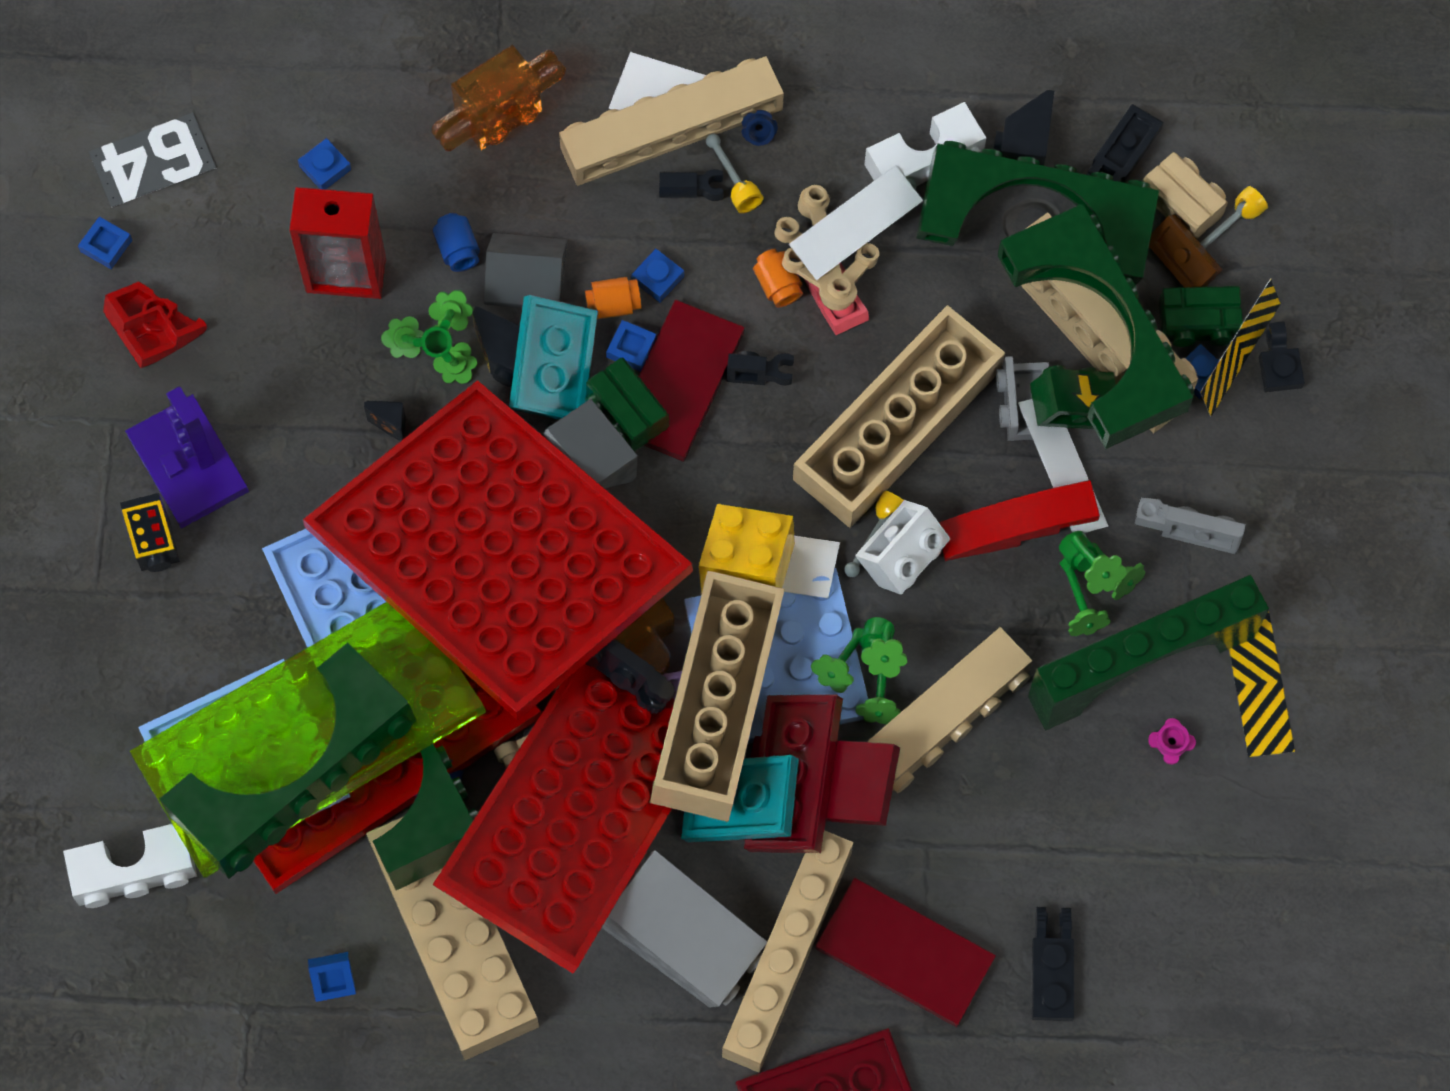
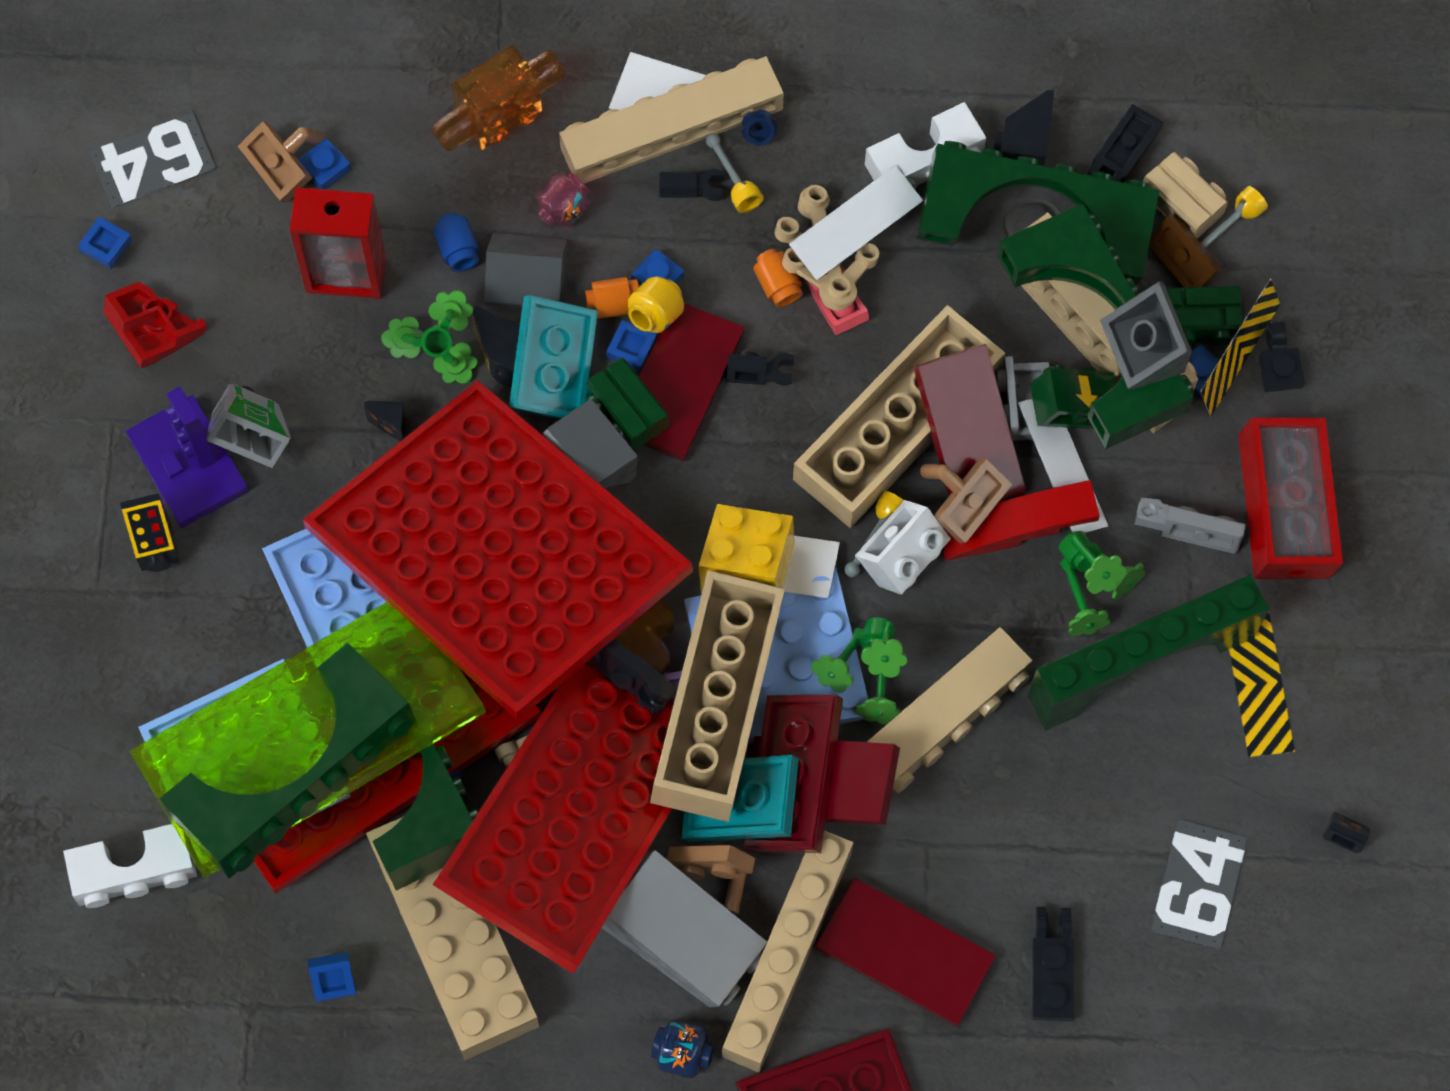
dark pink plate [1148,718,1196,765] -> none
none -> light grey torso [206,384,291,468]
none -> medium nougat plate [238,121,327,203]
none -> clear pink head [535,172,590,228]
none -> yellow head [628,276,684,333]
none -> dark blue head [651,1020,714,1078]
none -> medium nougat plate [667,845,755,915]
none -> tile [913,344,1026,501]
none -> medium nougat plate [920,458,1012,543]
none -> dark grey slope [1100,282,1192,389]
none -> sticker [1150,818,1248,950]
none -> brick [1238,418,1343,579]
none -> black slope [1322,812,1370,854]

